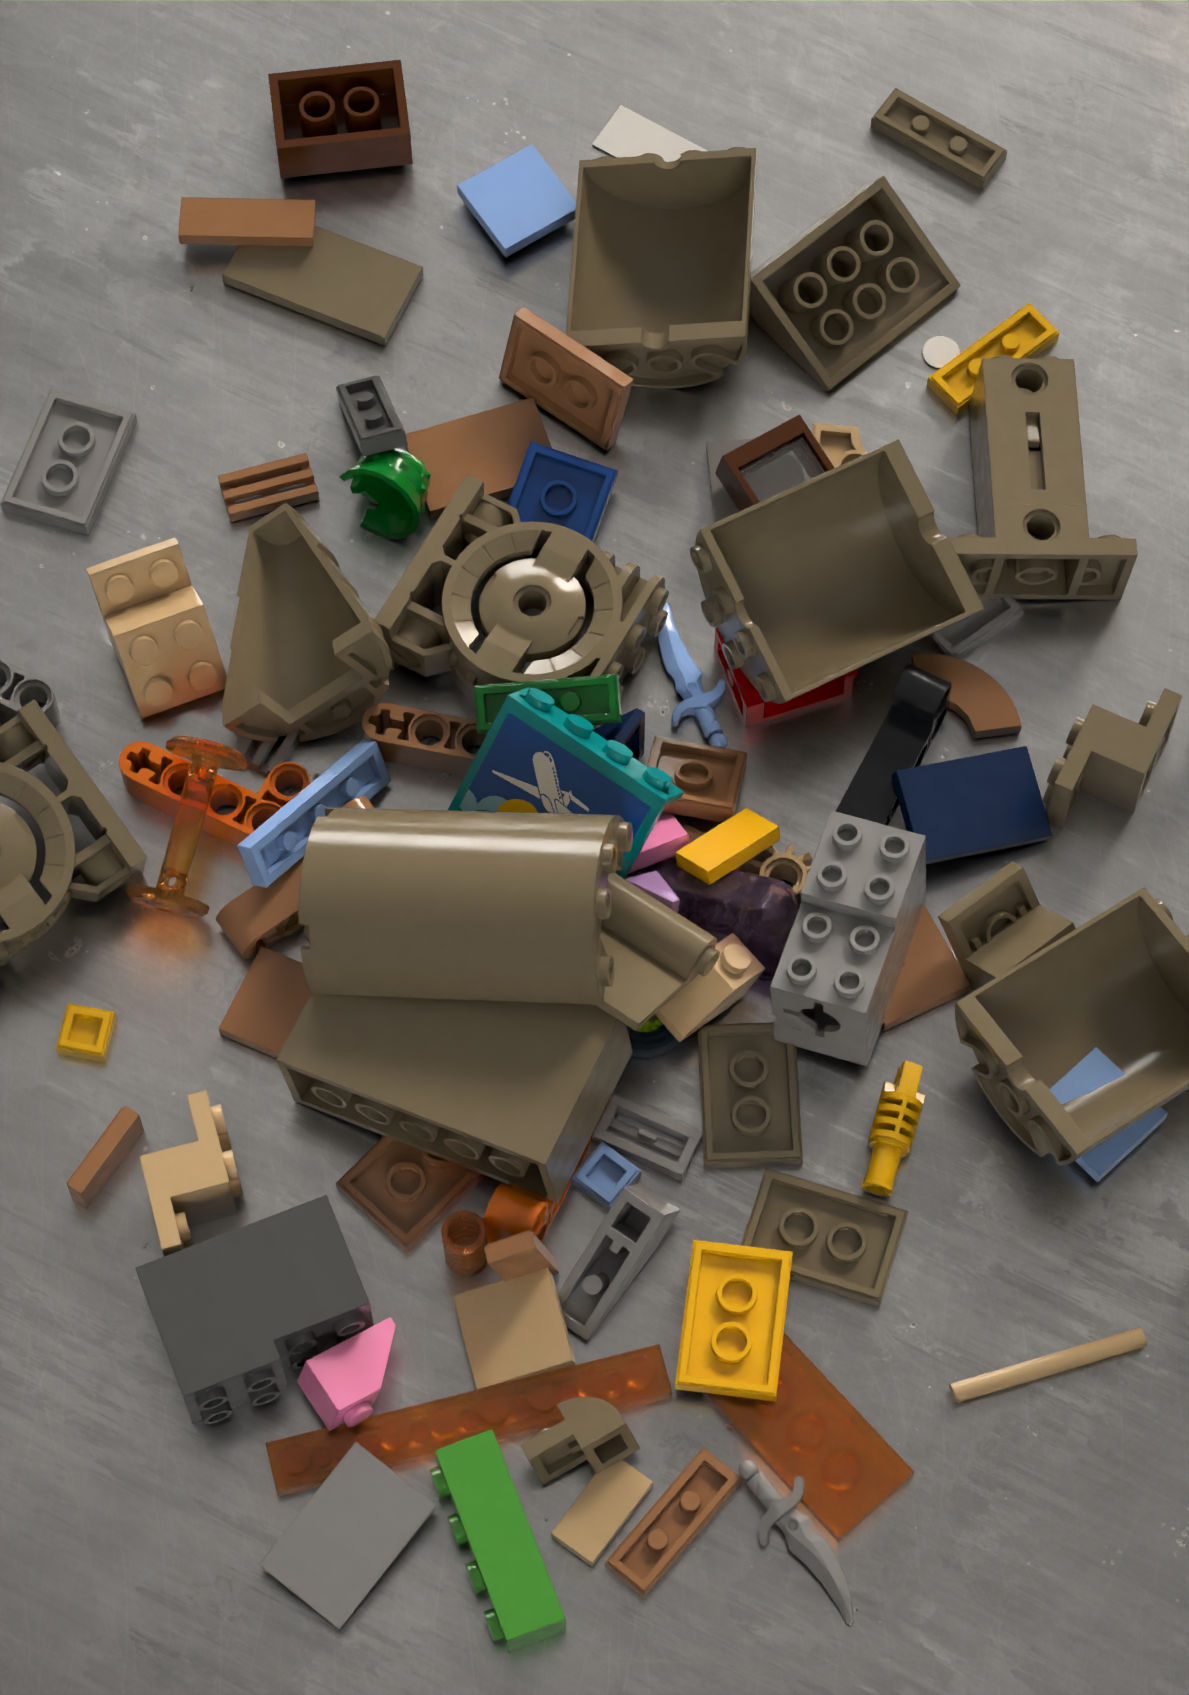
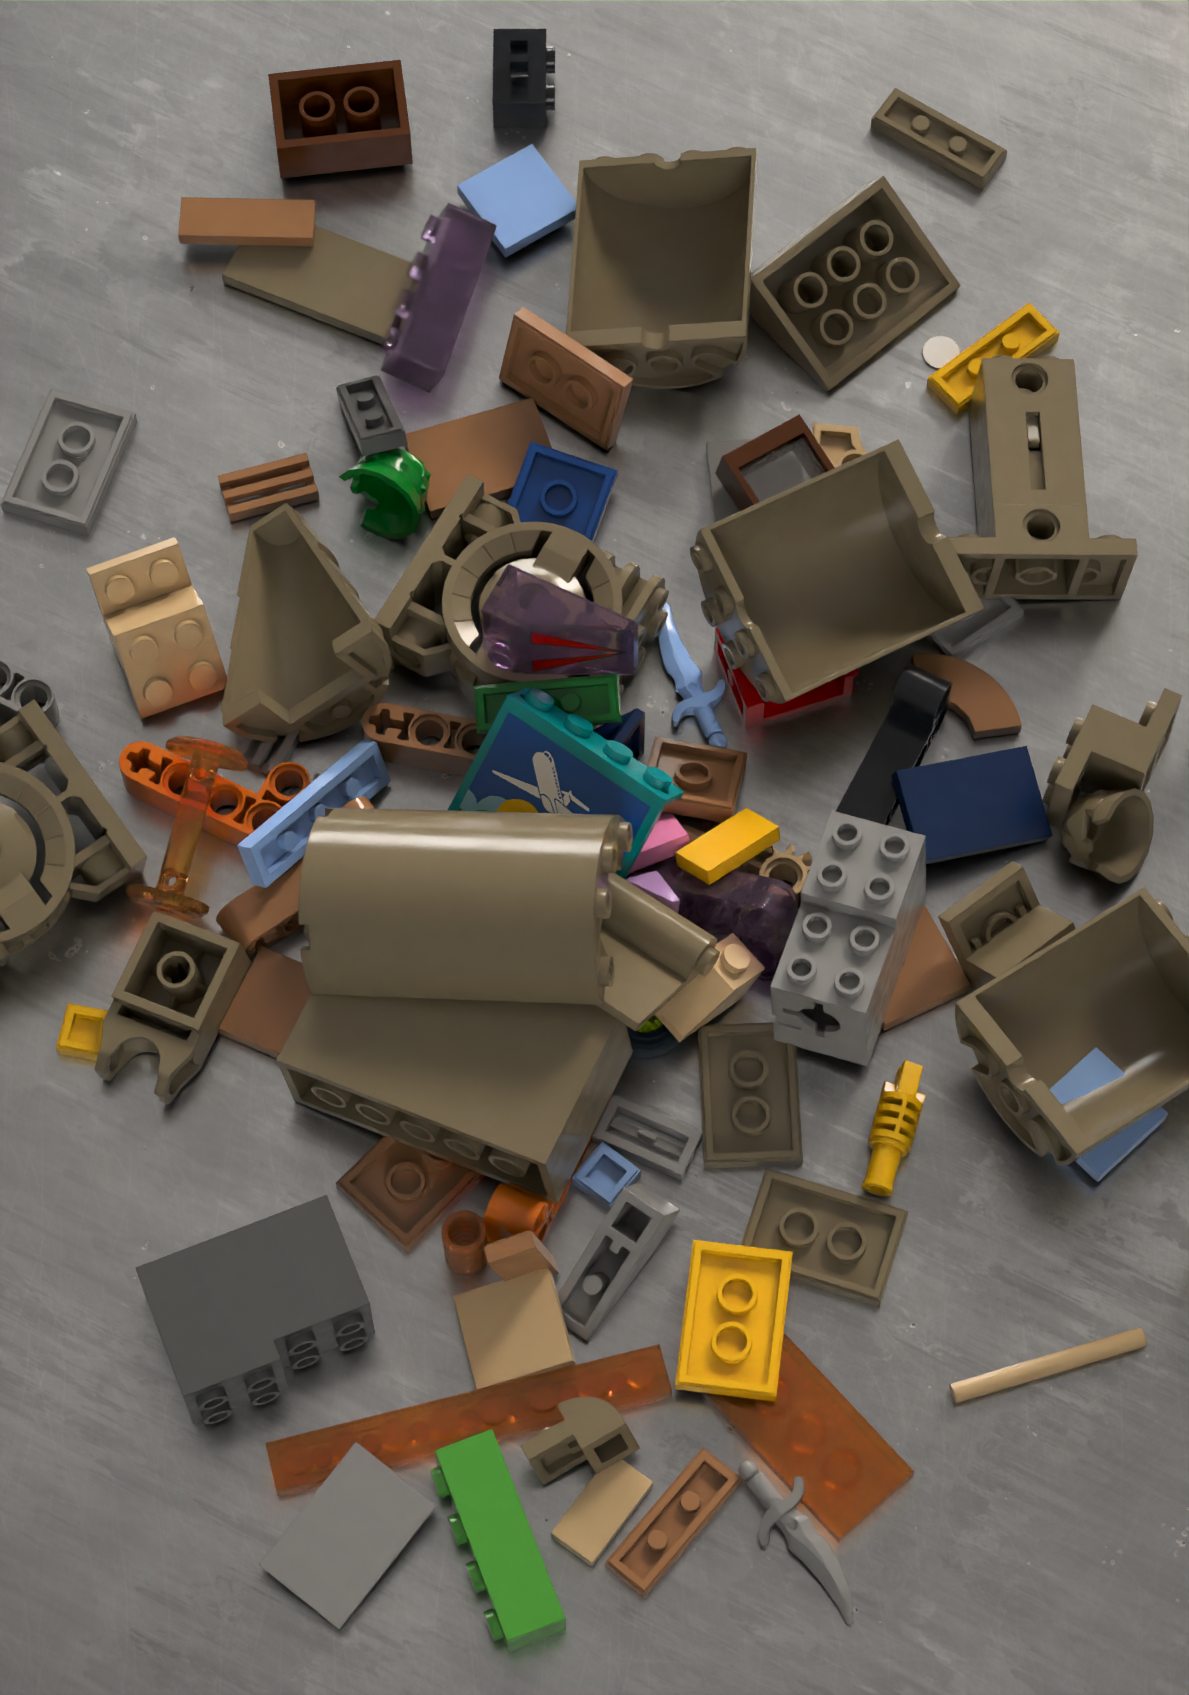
medium nougat tile [67,1106,144,1209] -> none
tan bracket [139,1090,243,1256] -> none
bright pink slope [297,1317,396,1431] -> none
white sticker [592,105,707,162] -> none
none -> dark tan brick [94,910,252,1104]
none -> clear purple brick [380,203,497,393]
none -> slope [481,564,638,675]
none -> black brick [492,29,555,128]
none -> dark tan helmet [1058,788,1154,884]

